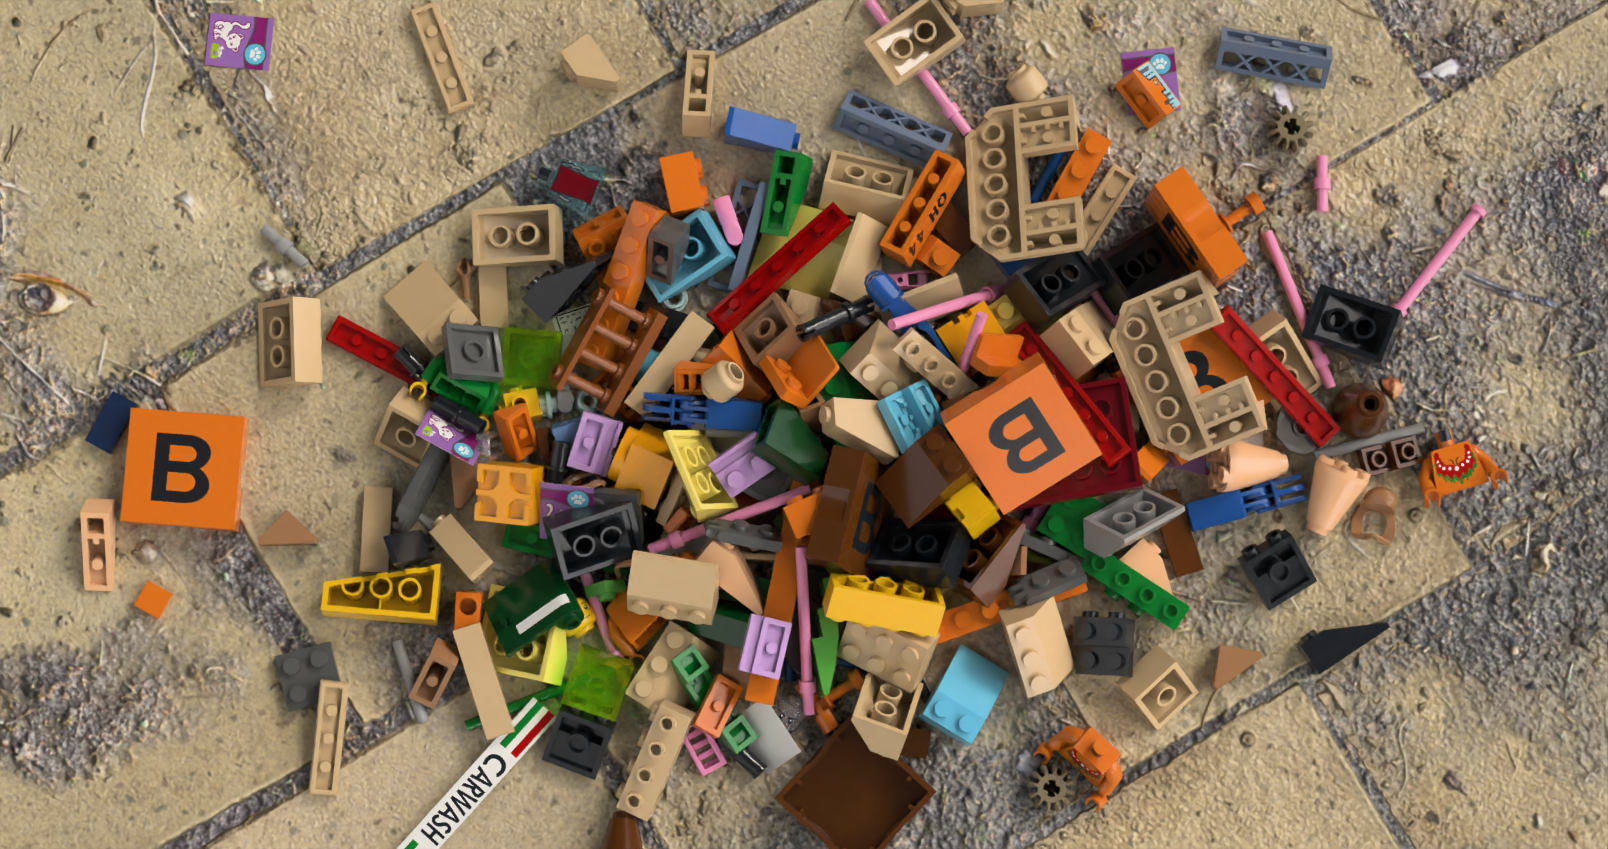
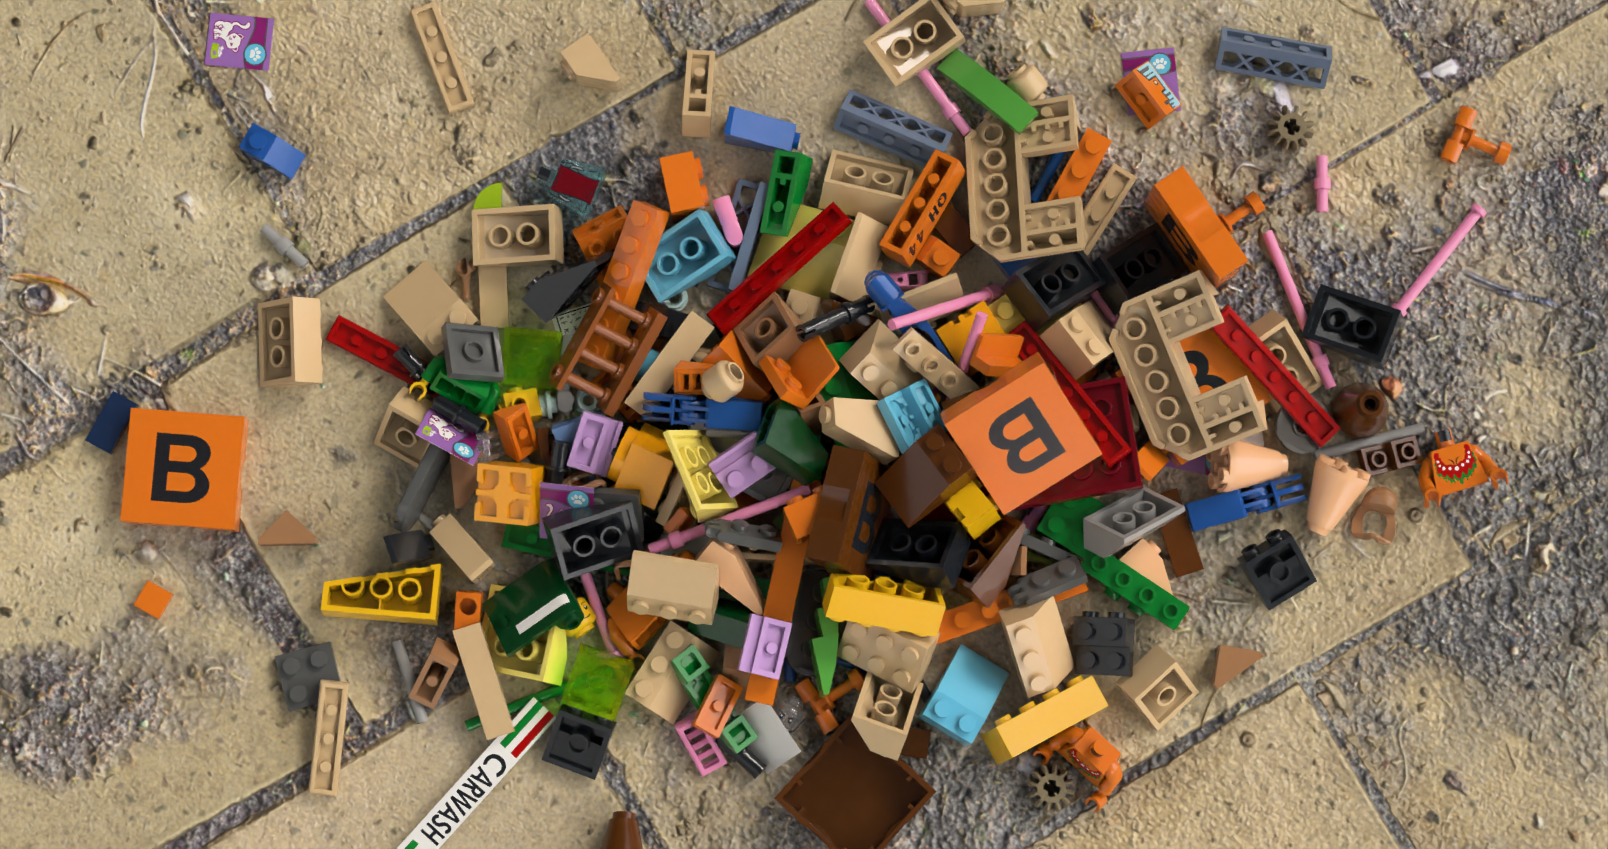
light nougat slope [80,499,116,591] -> none
tan tile [360,486,394,573] -> none
bright green plate [585,580,626,602] -> none
tan brick [615,699,697,821] -> none
flat silver slope [646,214,690,286] -> none
bright pink bar [795,545,816,715] -> none
black slope [1297,622,1390,675] -> none
none -> blue slope [239,123,306,179]
none -> lime tile [473,183,503,210]
none -> bright green slope [937,49,1038,135]
none -> yellow wedge [981,675,1108,765]
none -> orange bar [1439,105,1512,166]

